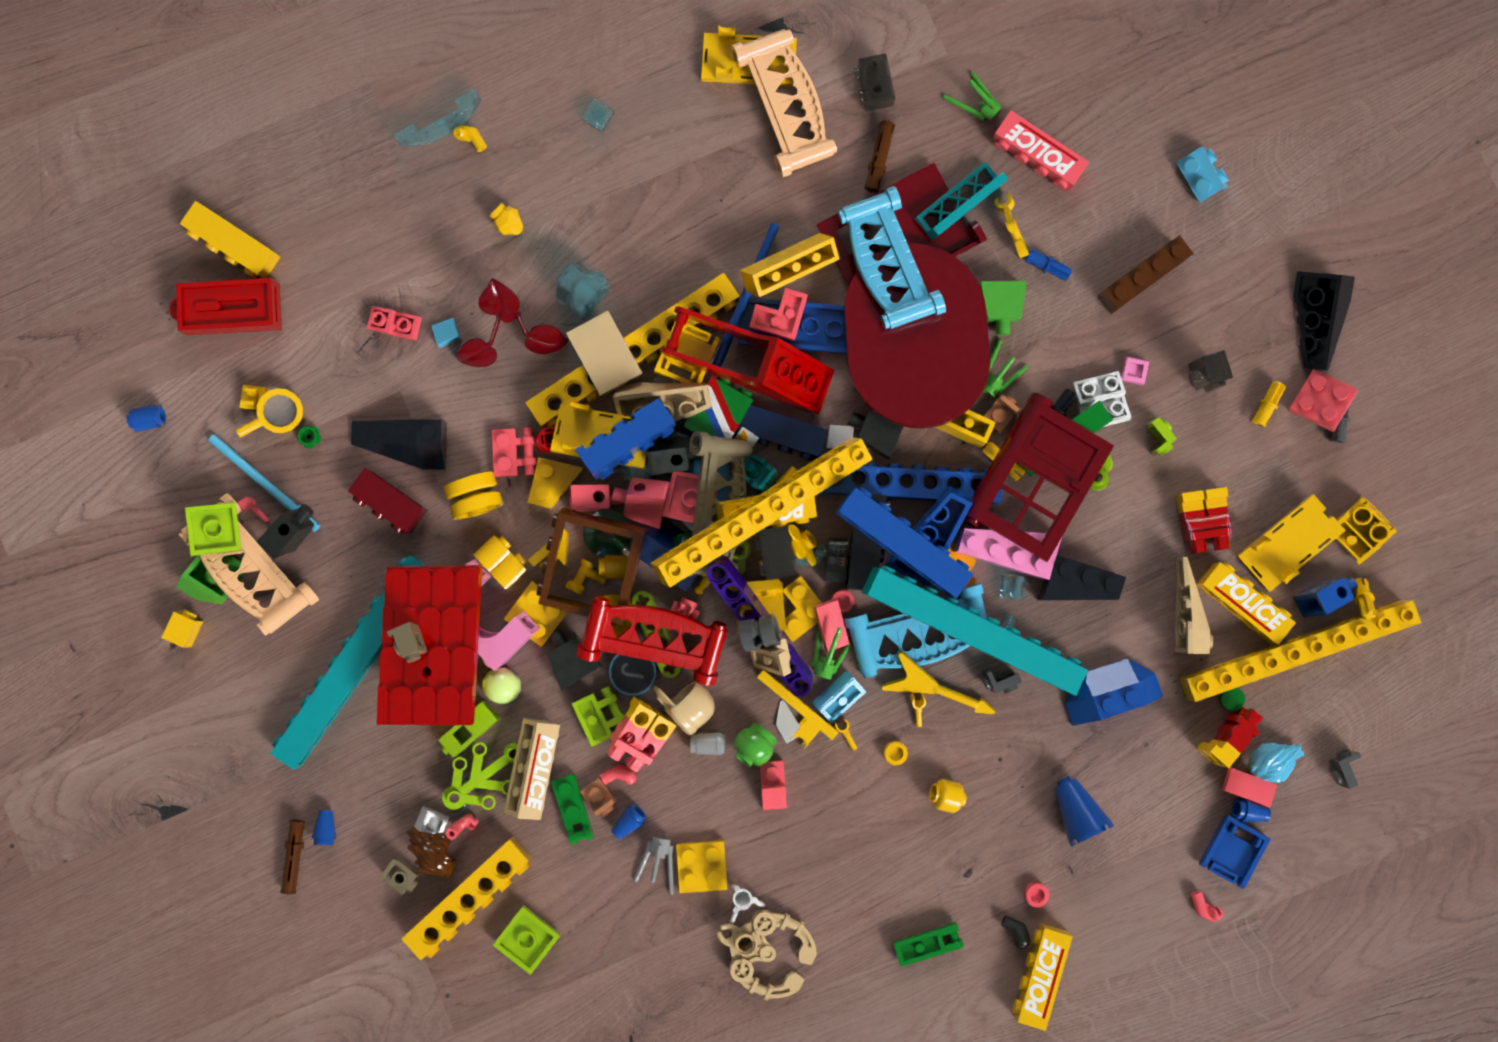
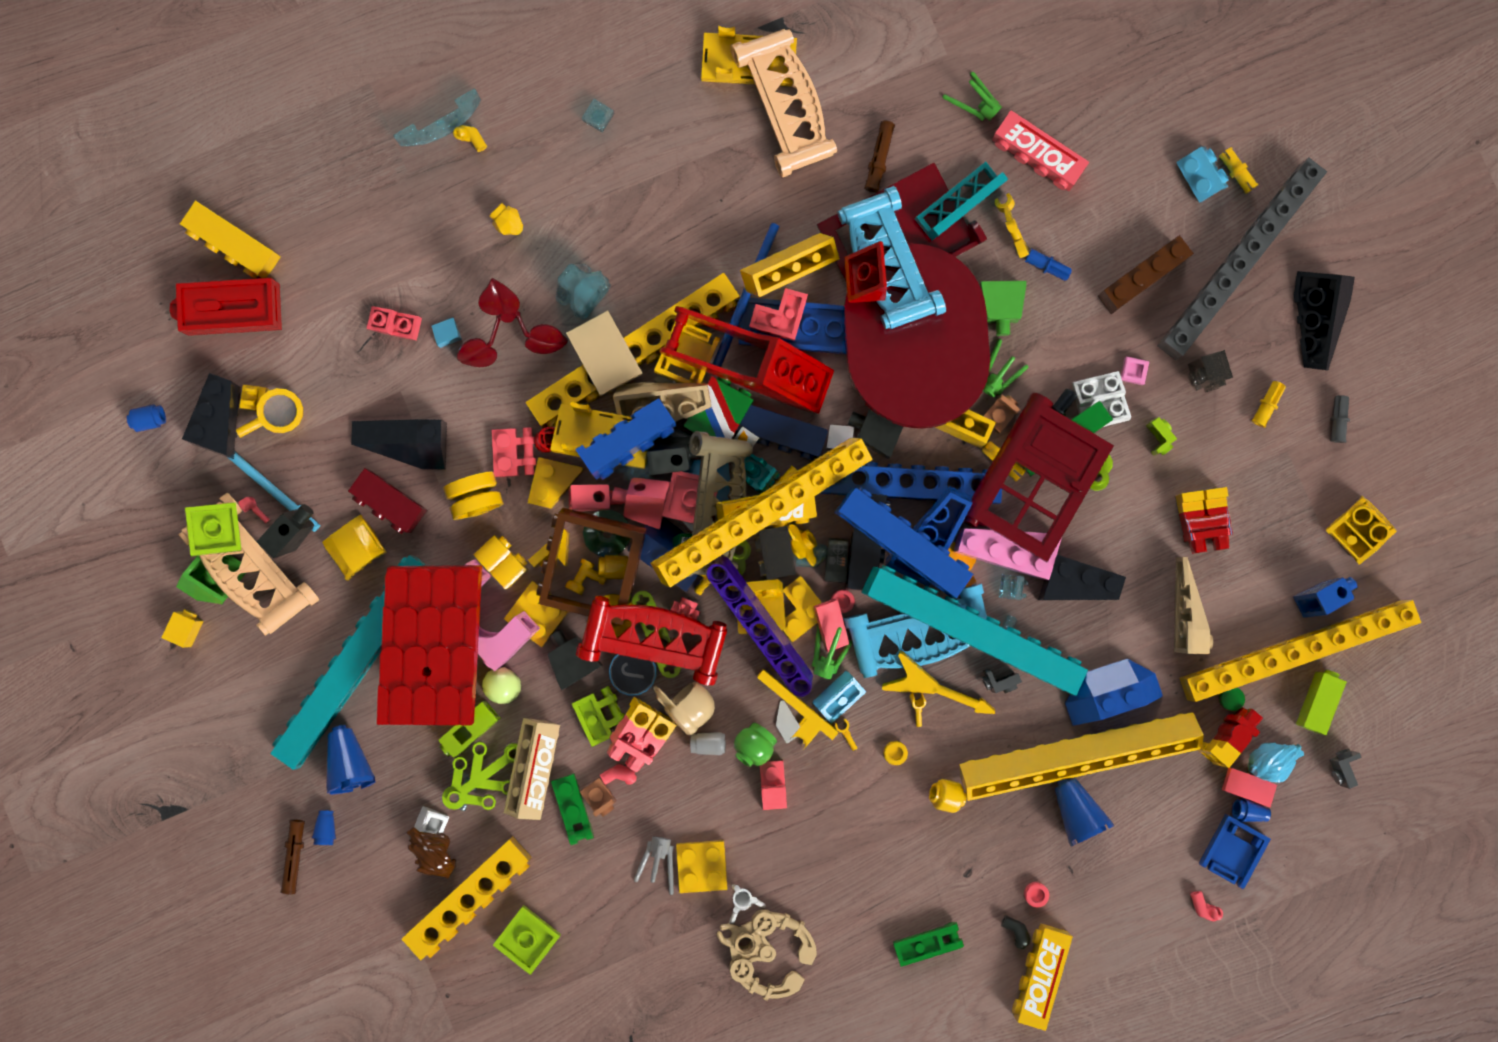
green plate [297,426,321,449] -> none
dark tan brick [379,855,420,895] -> none
dark tan brick [387,622,428,663] -> none
coral arm [446,814,479,840] -> none
blue cone [611,804,647,840] -> none
dark grey wheel [739,614,781,652] -> none
tan slope [750,638,791,677] -> none
clear smoke brick [854,53,896,112] -> none
yellow brick [1196,562,1296,645] -> none
yellow piece [1237,494,1346,592] -> none
coral plate [1289,369,1358,432] -> none
yellow axle [1354,578,1376,620] -> none
none -> black wedge [182,373,240,459]
none -> yellow slope [322,514,387,580]
none -> blue cone [326,725,376,795]
none -> red slope [845,241,887,303]
none -> yellow brick [959,712,1204,801]
none -> dark grey brick [1157,157,1327,360]
none -> yellow pin [1219,147,1259,194]
none -> lime brick [1295,669,1347,735]

